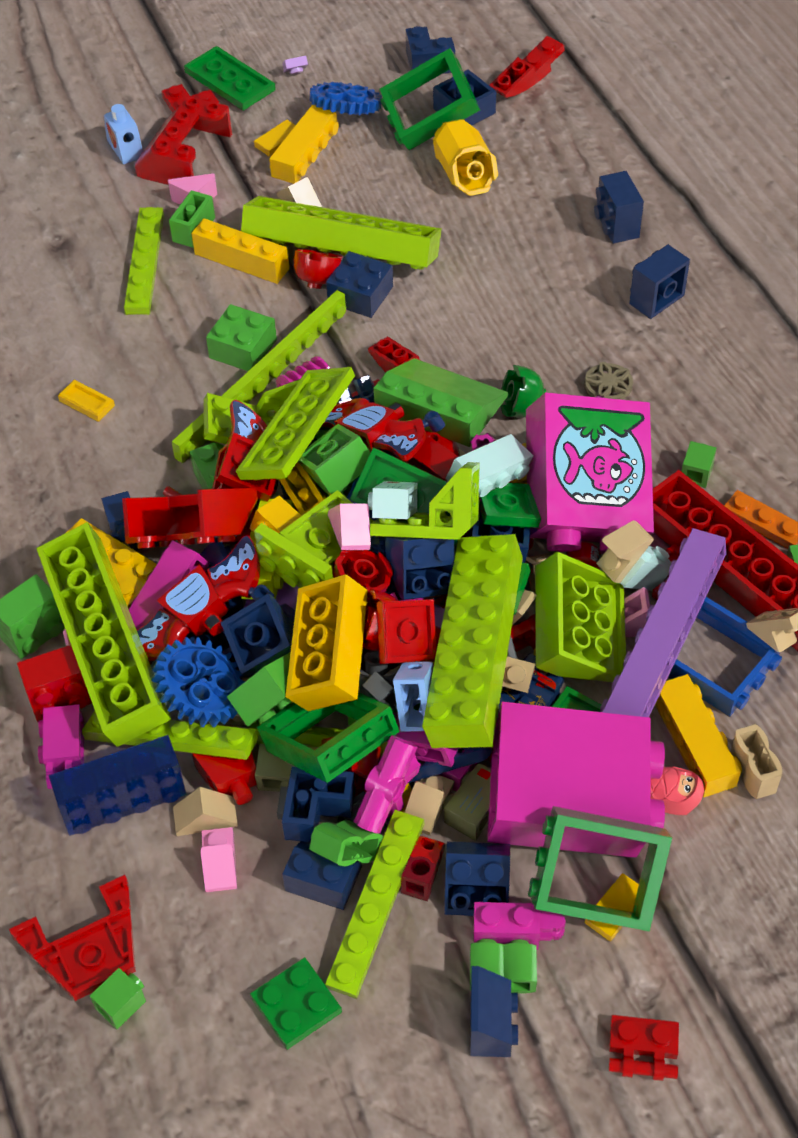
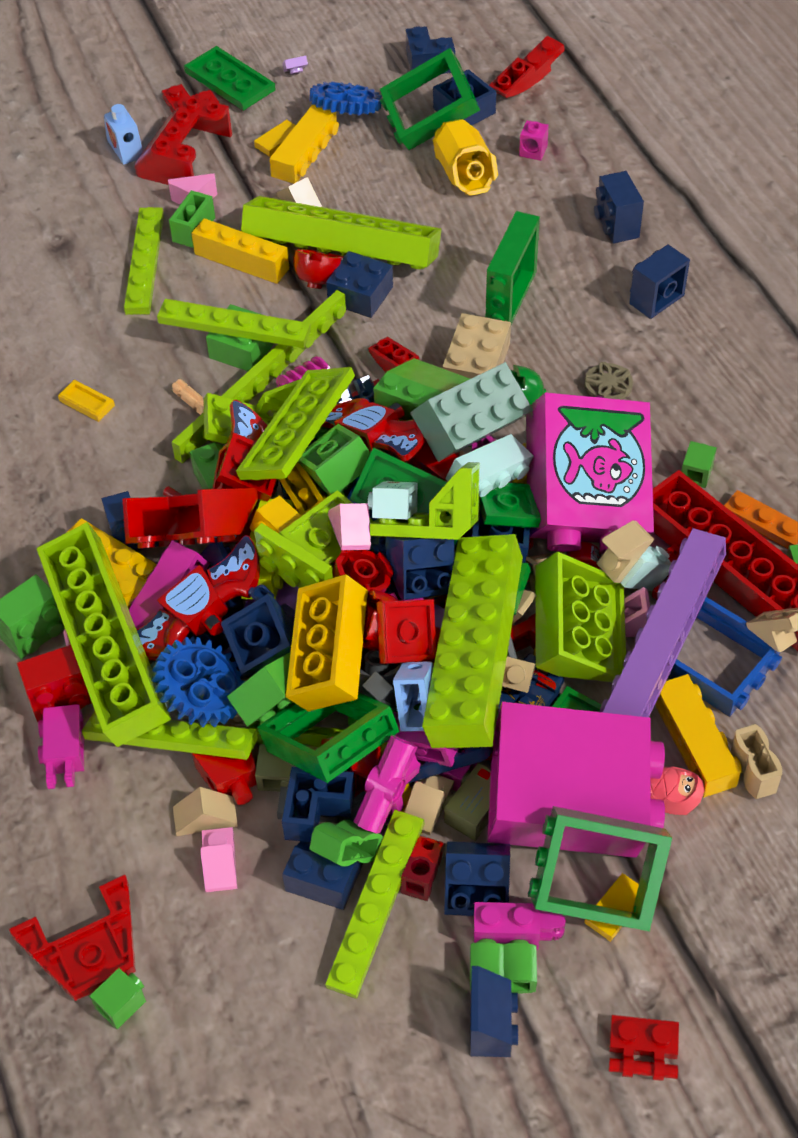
clear blue brick [49,735,187,836] -> none
green plate [250,957,342,1050] -> none
none -> lime plate [157,299,311,348]
none -> light nougat axle [172,379,204,415]
none -> brick [410,362,533,462]
none -> tan brick [443,313,511,379]
none -> green window [485,211,540,325]
none -> dark pink brick [519,120,549,161]

